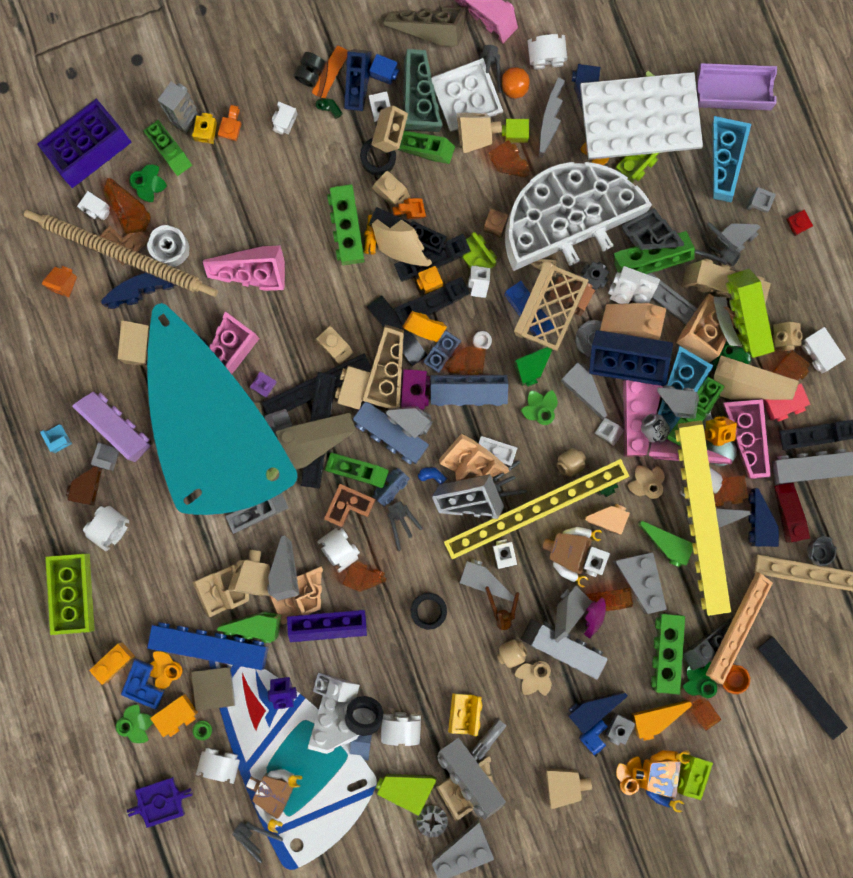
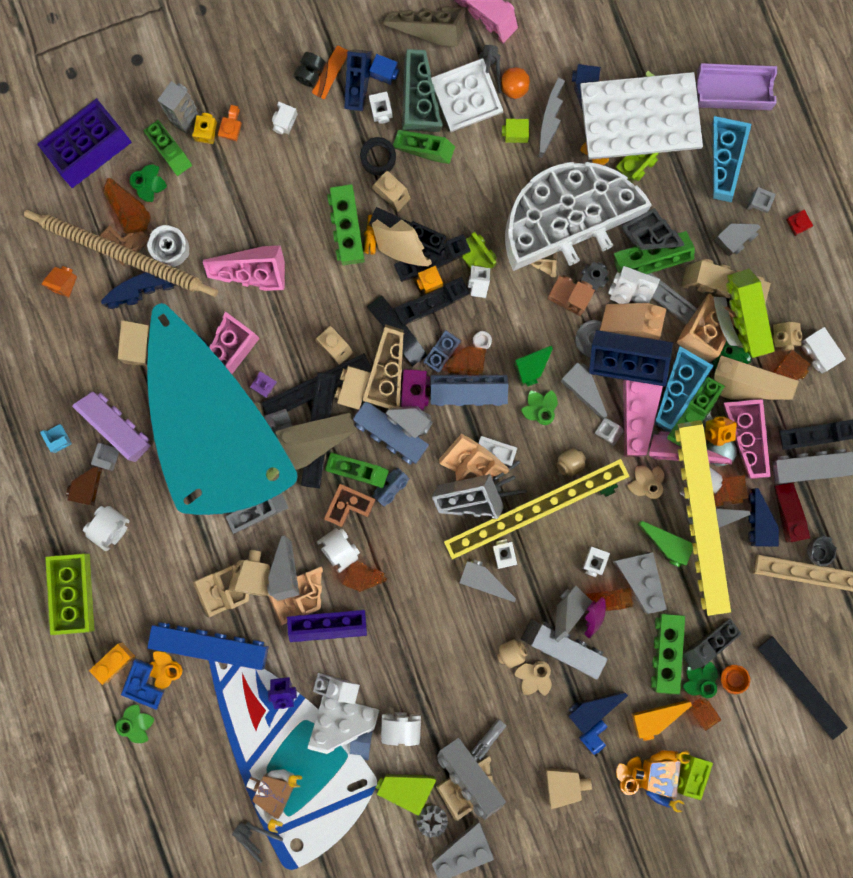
white brick [77,191,110,220] -> none
dark purple plate [127,777,193,828] -> none
light orange brick [150,694,198,737] -> none
dark tan tile [191,667,235,711] -> none
bright green plate [192,721,212,741] -> none
white brick [196,748,240,784] -> none
bright green slope [217,611,282,643] -> none
dark green arm [315,98,343,119] -> none
black tyre [345,696,384,736] -> none
tan brick [372,106,408,153] -> none
dark grey plant [387,501,423,551] -> none
orange plate [392,198,426,219] -> none
light orange slope [403,311,447,342] -> none
black tyre [411,593,447,630] -> none
blue arm [418,467,447,485] -> none
yellow bracket [448,693,482,736] -> none
tan torso [456,113,502,153] -> none
medium nougat brick [483,208,508,237] -> none
reddish brown plant [485,586,519,630] -> none
clear orange slope [489,140,530,178] -> none
blue brick [504,281,554,339] -> none
tan fence [514,261,589,351] -> none
white brick [527,34,567,70] -> none
medium nougat torso [543,527,602,587] -> none
light nougat slope [583,504,630,535] -> none
light grey brick [605,713,635,746] -> none
light grey head [641,414,670,443] -> none
light grey slope [657,385,699,419] -> none
dark grey plant [695,222,741,266] -> none
light nougat tile [706,572,773,685] -> none
coral brick [763,383,811,422] -> none

